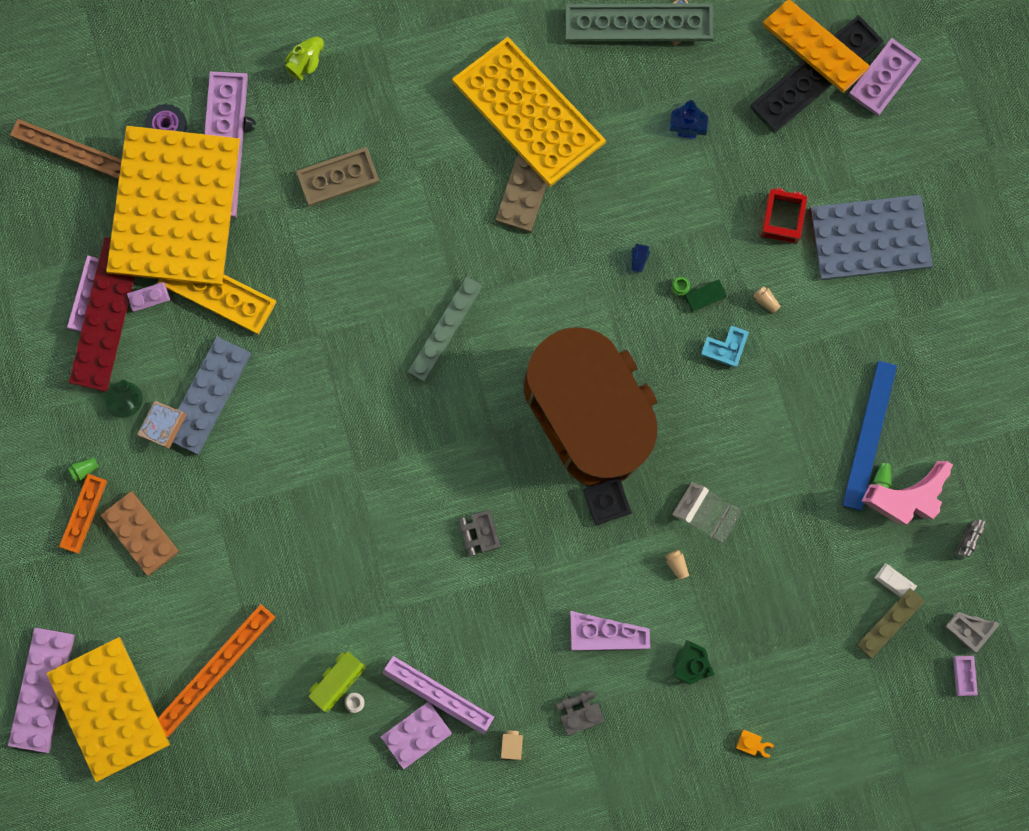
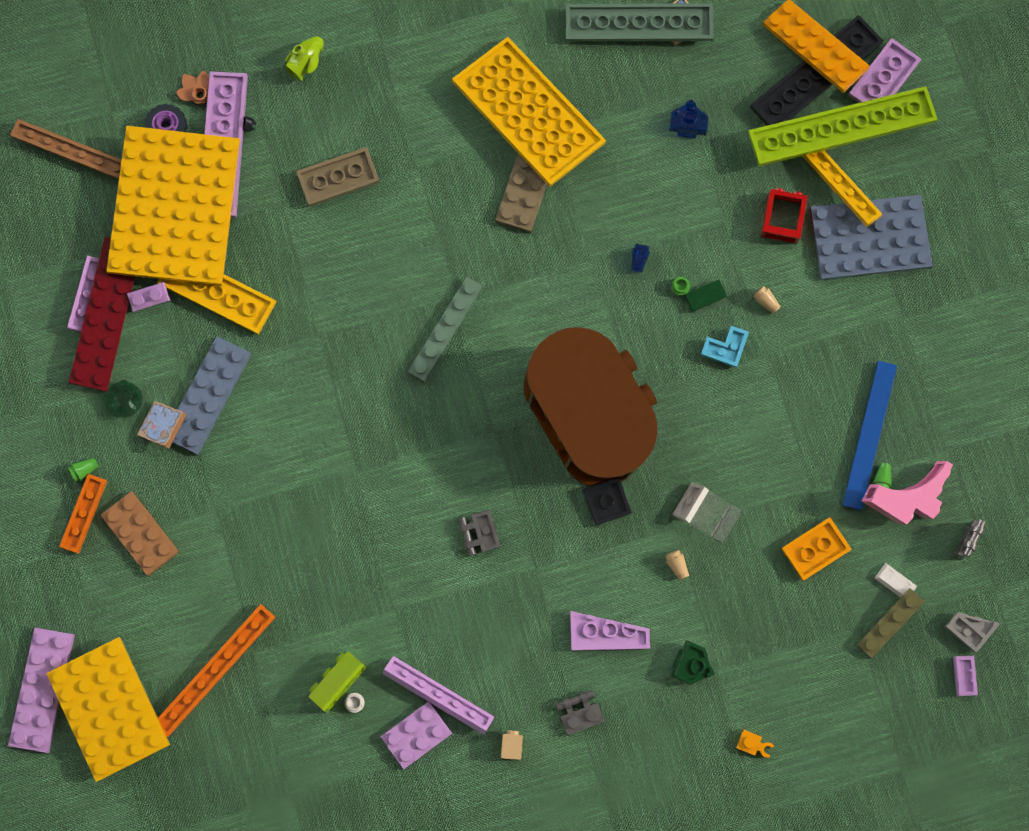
none -> nougat plate [176,71,209,105]
none -> lime plate [748,86,938,167]
none -> light orange plate [781,517,852,581]
none -> yellow plate [802,150,882,227]

